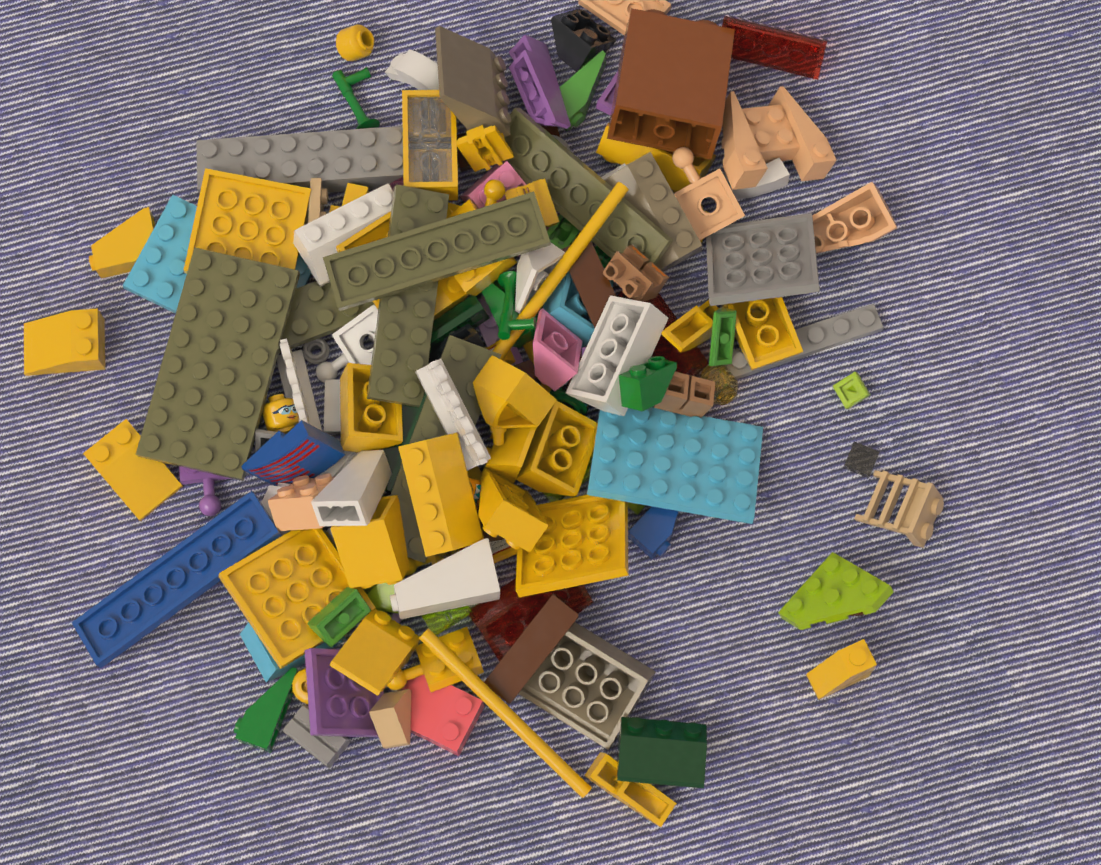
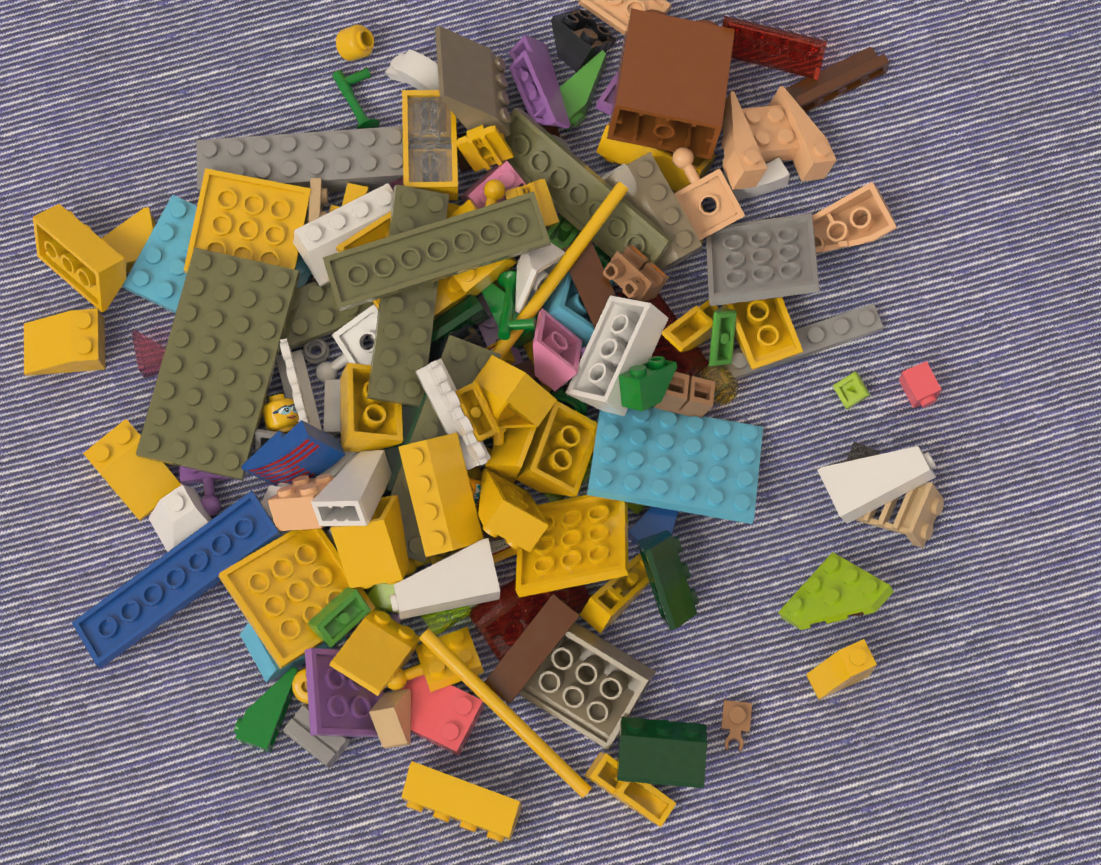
none -> yellow slope [33,204,127,312]
none -> clear pink slope [132,330,166,377]
none -> white slope [149,485,212,552]
none -> yellow slope [401,761,522,843]
none -> yellow slope [455,381,501,442]
none -> yellow slope [580,553,650,634]
none -> dark green slope [636,530,699,631]
none -> medium nougat plate [721,700,752,752]
none -> reddish brown panel [785,47,889,113]
none -> white slope [818,446,936,524]
none -> coral brick [899,361,942,408]

